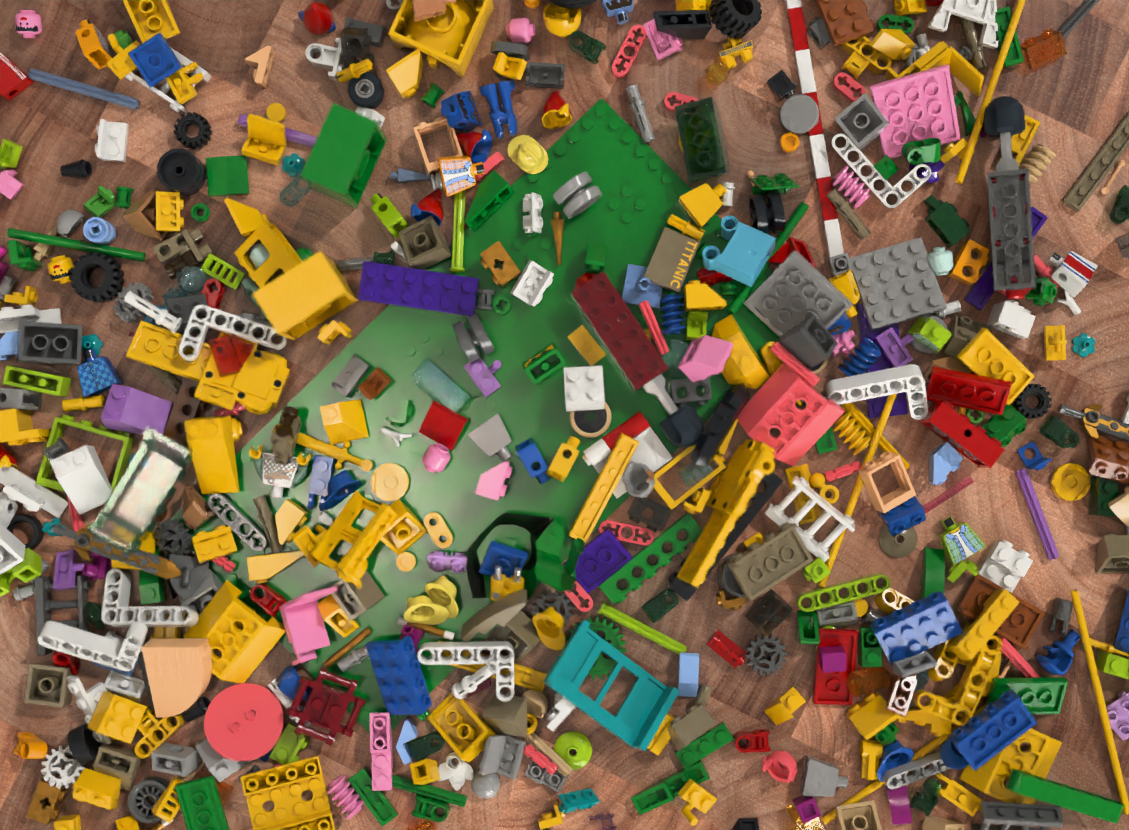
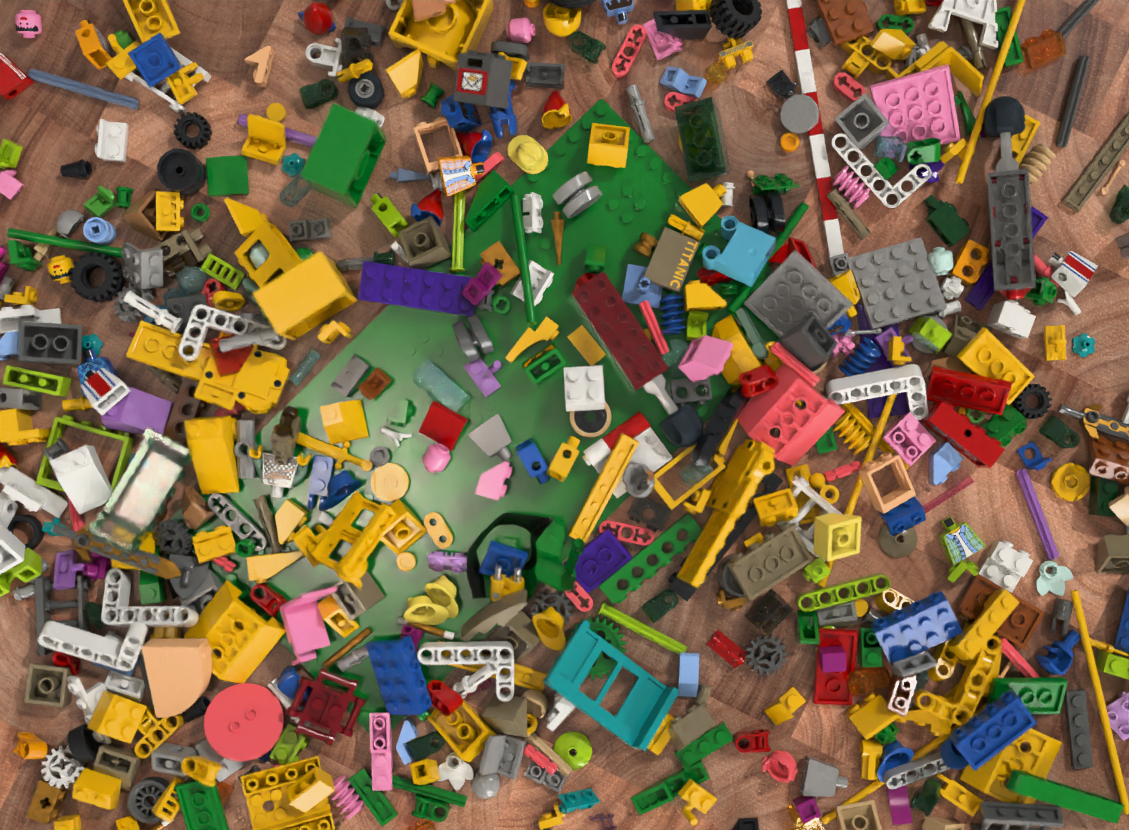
green slope [920,547,945,600] -> none
none -> white torso [81,368,131,415]
none -> light grey bracket [121,242,163,290]
none -> yellow piece [181,755,222,786]
none -> yellow plate [211,291,246,312]
none -> light grey pin [219,326,281,352]
none -> light grey piece [234,419,258,479]
none -> green bush [235,538,255,558]
none -> yellow brick [287,766,335,813]
none -> light grey slope [288,218,331,242]
none -> clear light blue pin [289,348,322,386]
none -> clear green piece [299,79,338,109]
none -> light grey tile [370,446,390,467]
none -> red piece [427,680,463,716]
none -> dark grey container [453,50,513,108]
none -> magenta slope [461,263,502,306]
none -> yellow slope [505,317,559,363]
none -> green piece [510,195,537,325]
none -> yellow slope [587,123,630,168]
none -> pearl gold wheel [632,232,658,258]
none -> light blue slope [660,66,707,98]
none -> sand green hinge [735,308,769,360]
none -> red piece [739,365,779,397]
none -> yellow bracket [753,488,798,527]
none -> light yellow slope [813,513,861,562]
none -> light grey hinge [844,328,882,337]
none -> clear light blue bracket [873,136,907,162]
none -> bright pink slope [883,412,936,467]
none -> yellow bracket [887,336,912,365]
none -> white gear [940,276,964,300]
none -> light aqua plate [1036,561,1073,596]
none -> dark grey axle [1056,55,1090,148]
none -> dark grey plate [1064,689,1093,769]

